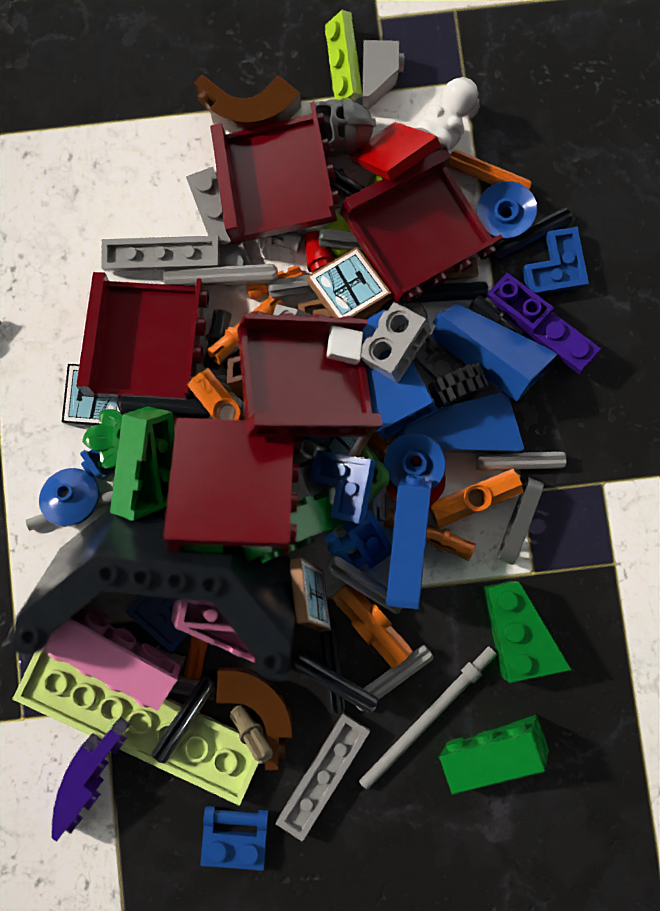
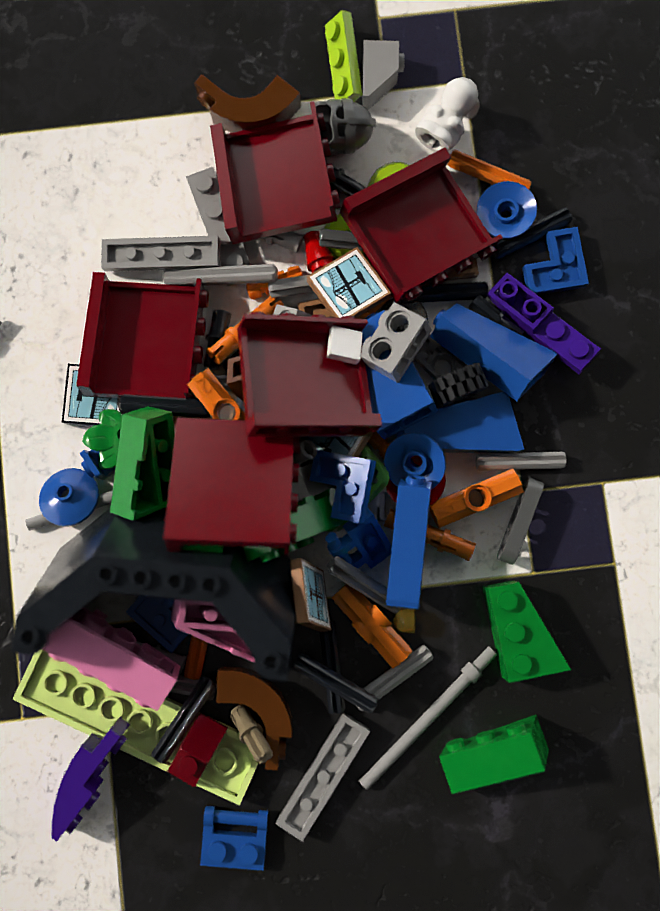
red tile [348,122,441,181] -> none
none -> dark red slope [167,712,228,788]
none -> clear yellow hinge [394,608,416,633]

